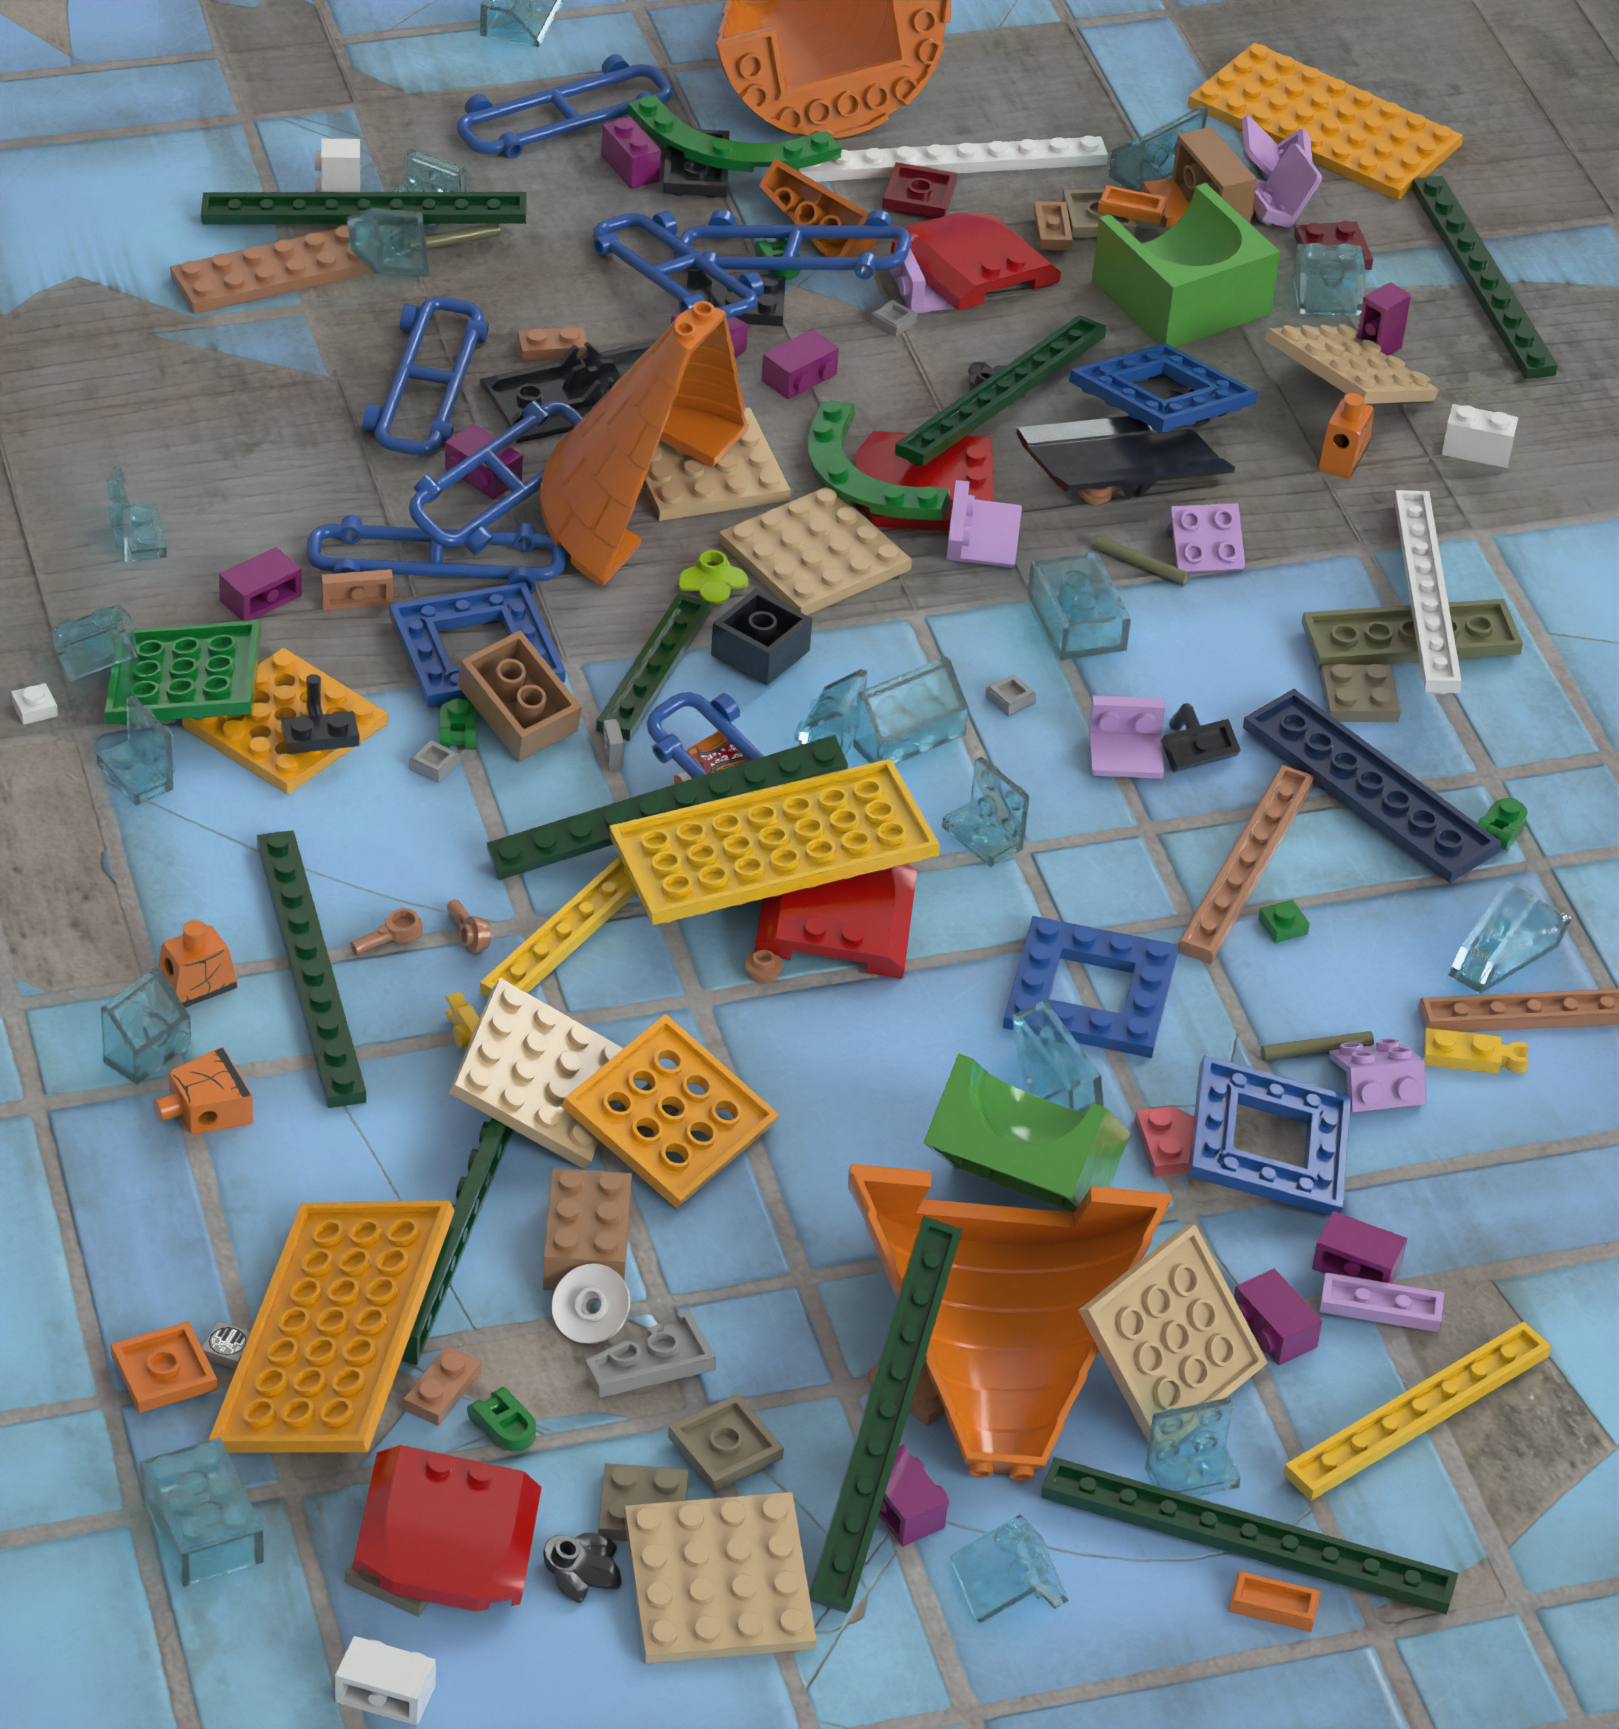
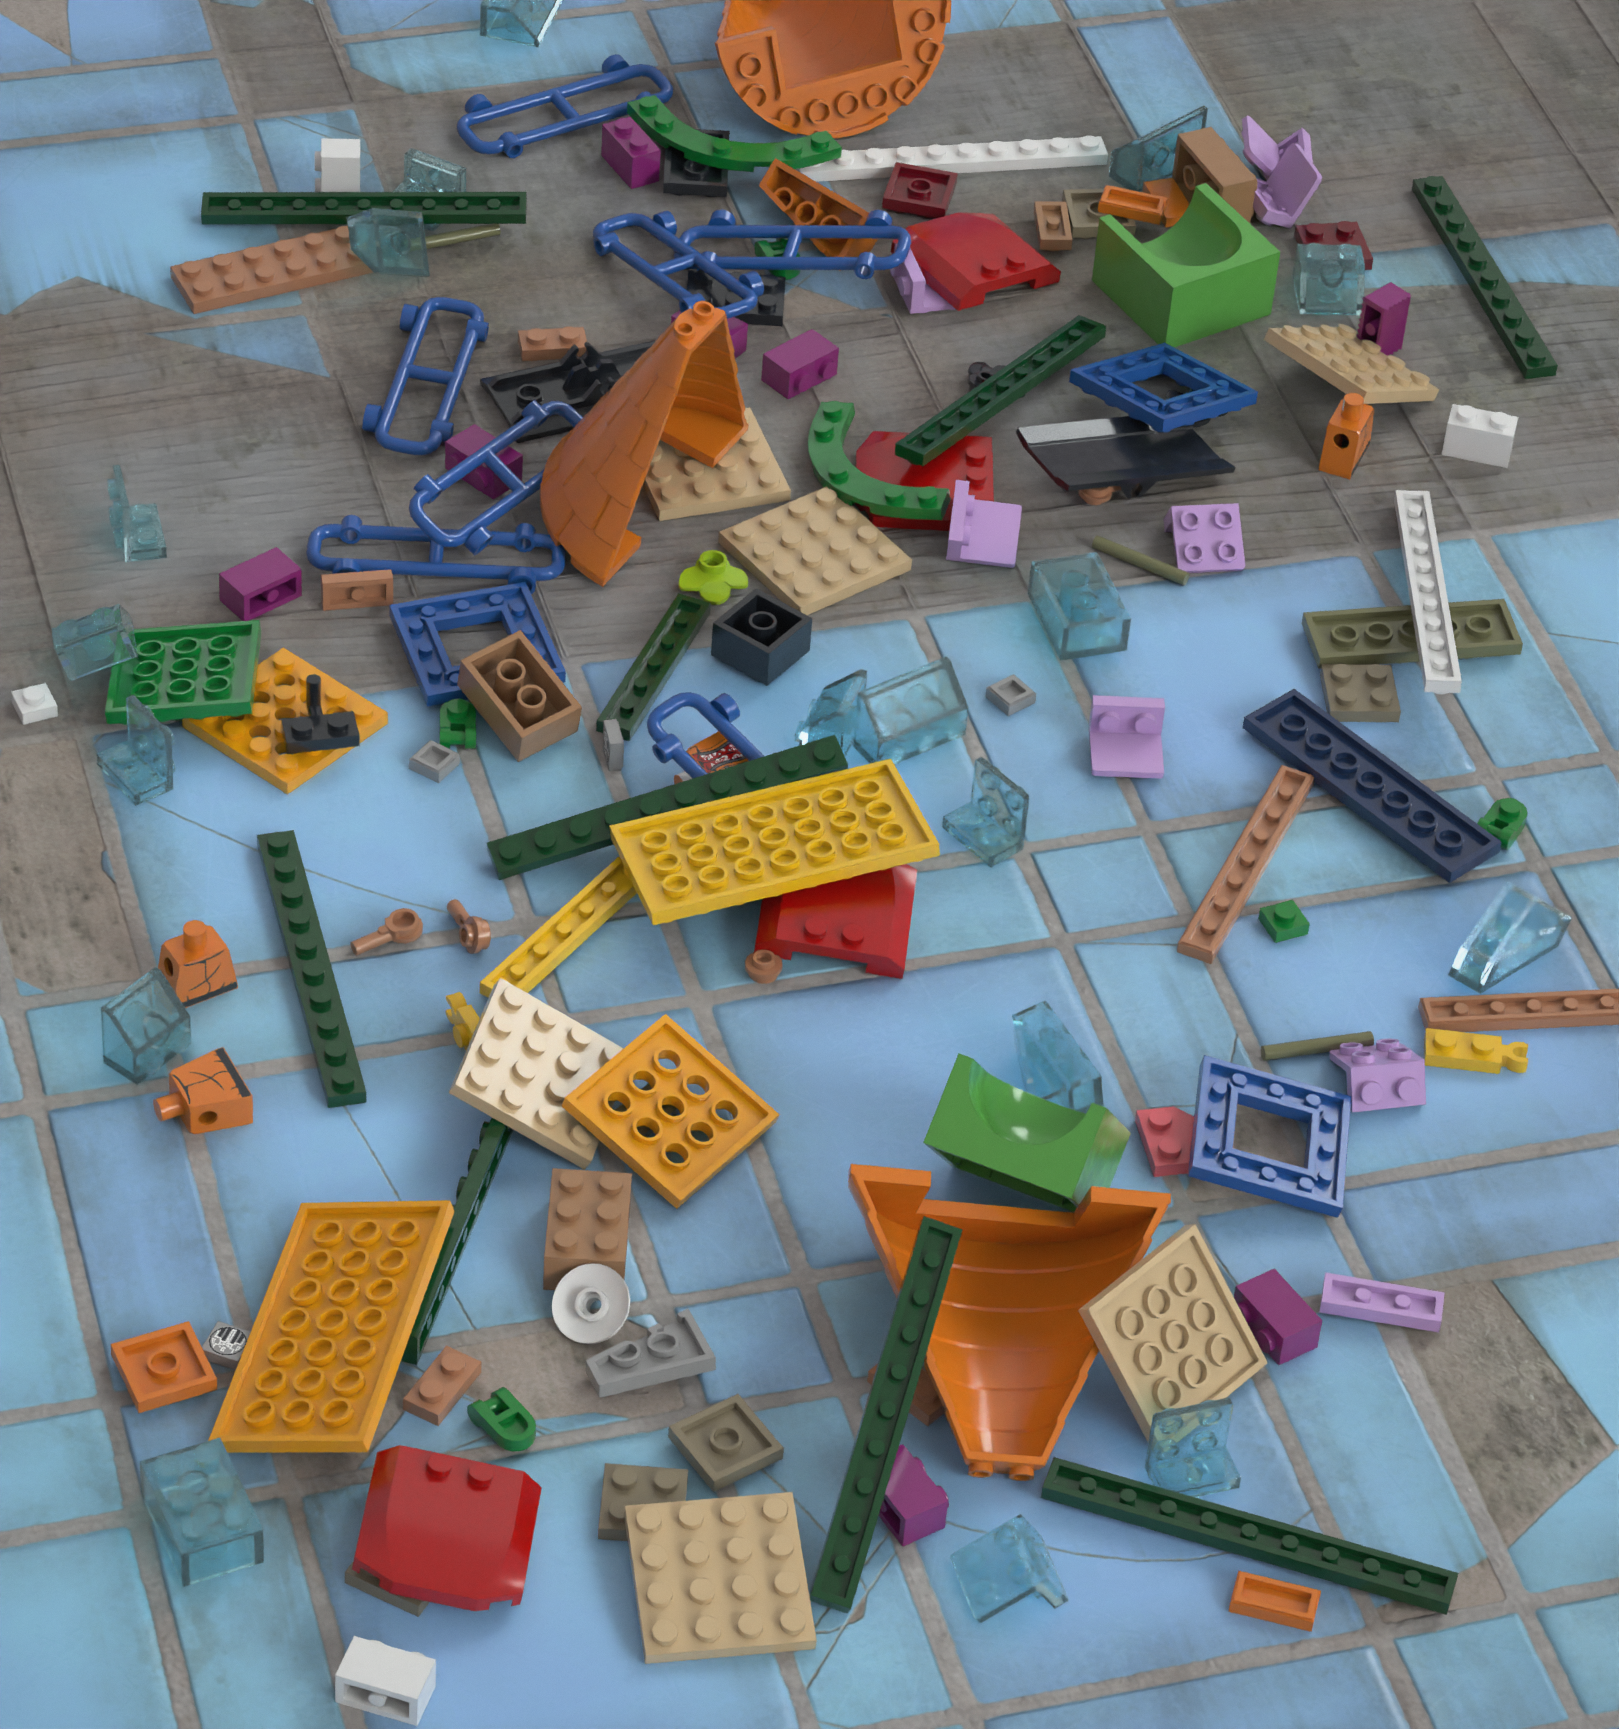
black plate [543,1533,622,1603] -> none
light grey tile [871,300,918,337] -> none
blue plate [1003,916,1179,1058] -> none
black plate [1160,703,1241,773] -> none
light orange plate [1187,42,1463,201] -> none
yellow plate [1283,1321,1552,1501] -> none
magenta brick [1312,1211,1408,1284] -> none

